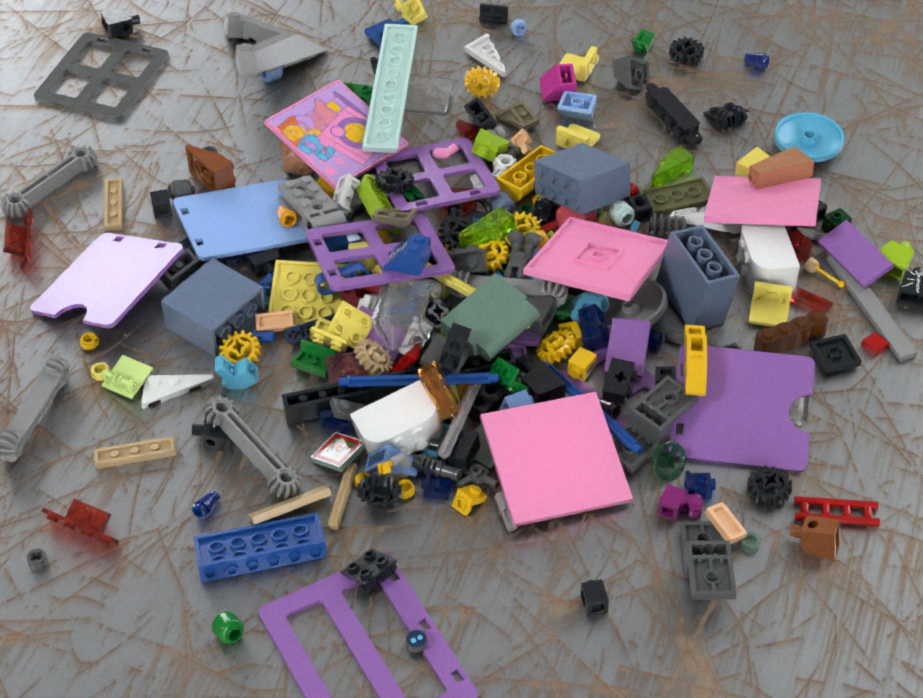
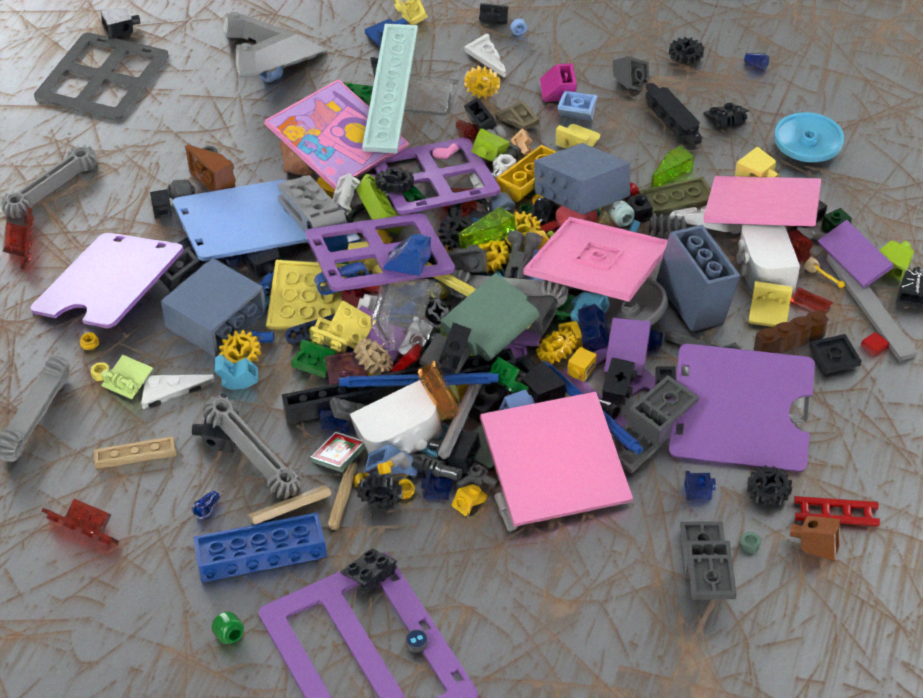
dark grey bush [27,549,48,570] -> none
tan tile [104,178,123,232] -> none
light nougat tile [255,310,294,332] -> none
light orange cone [277,205,297,227] -> none
dark tan wing [372,208,417,228] -> none
light yellow bracket [560,46,599,82] -> none
black brick [580,579,609,617] -> none
green bracket [631,29,656,53] -> none
clear green piece [652,441,686,481] -> none
magenta brick [657,484,704,521] -> none
yellow slope [684,325,707,396] -> none
light nougat tile [704,502,747,544] -> none
nougat slope [748,147,814,189] -> none

